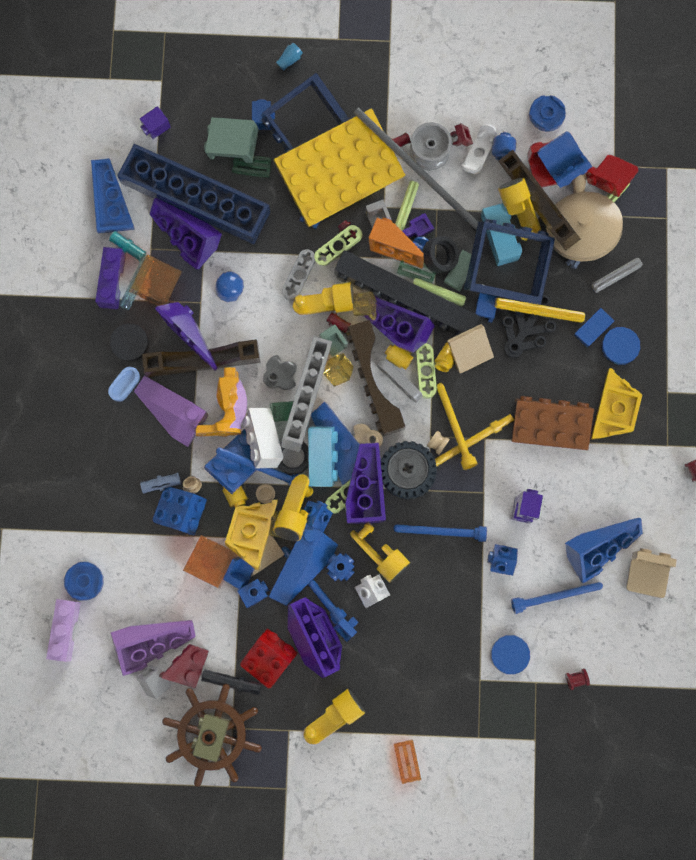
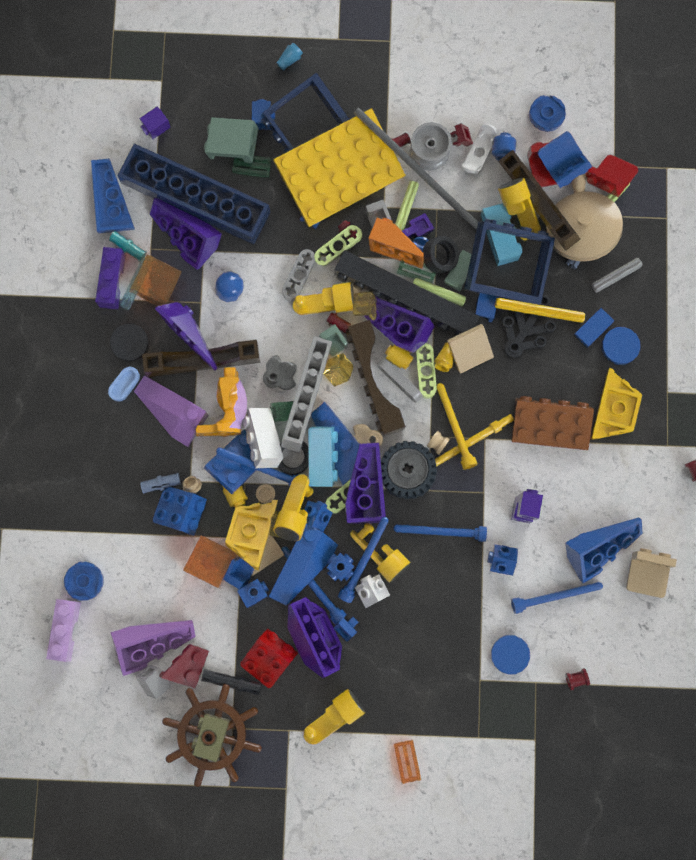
none -> blue piece [338,517,389,603]

